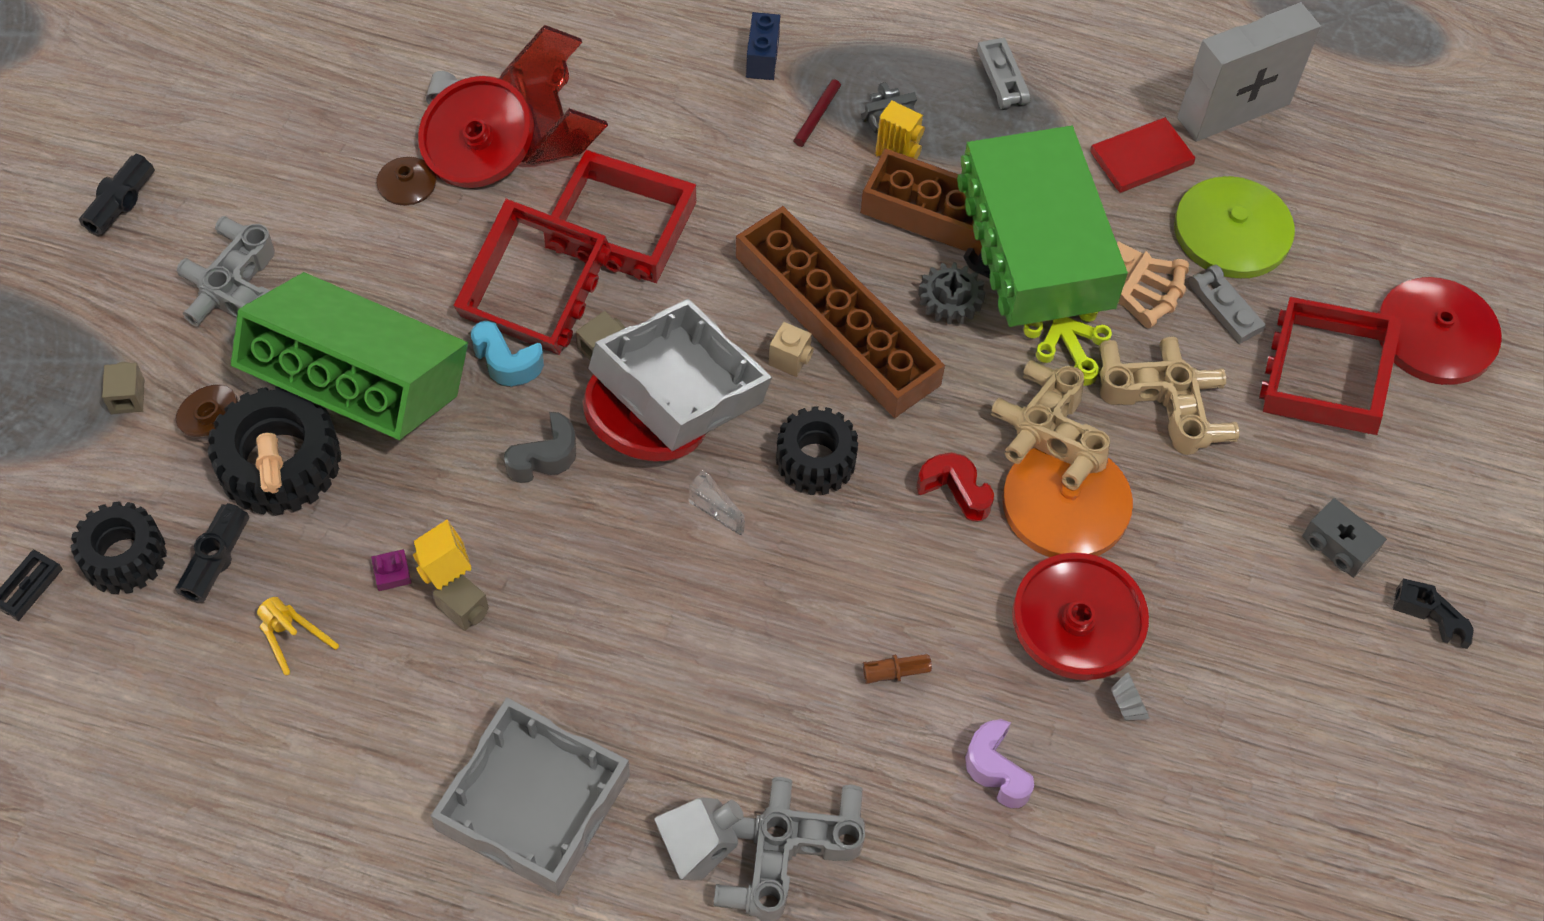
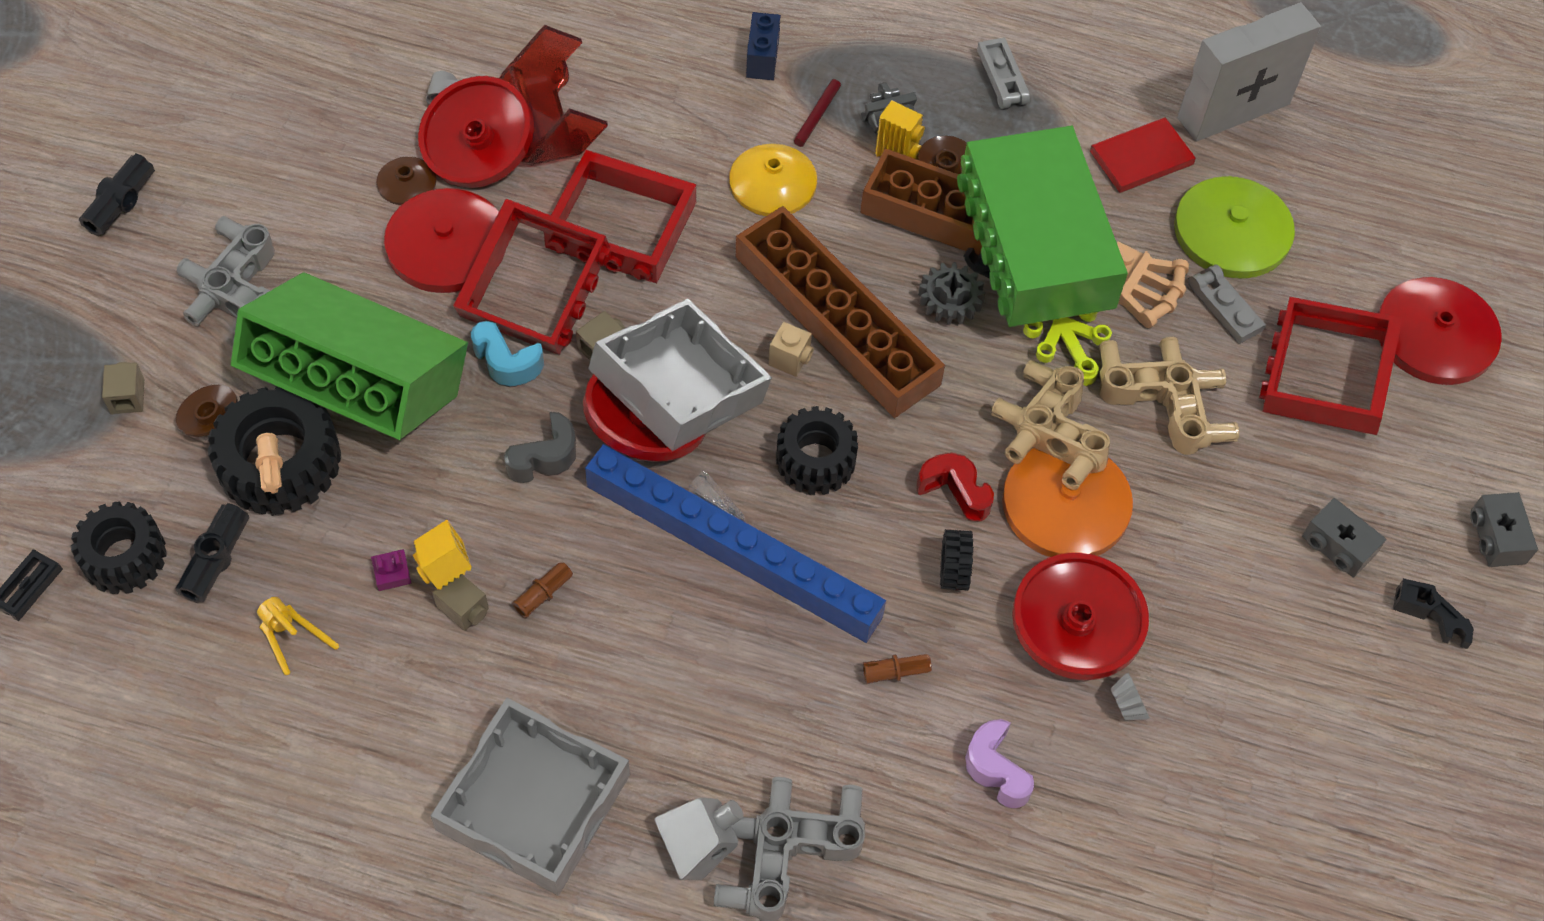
none -> red dish [384,188,506,293]
none -> dark orange axle [512,562,573,619]
none -> blue brick [585,444,886,643]
none -> yellow dish [729,143,817,216]
none -> reddish brown dish [918,135,967,174]
none -> black tyre [940,529,974,591]
none -> dark grey brick [1470,492,1538,567]

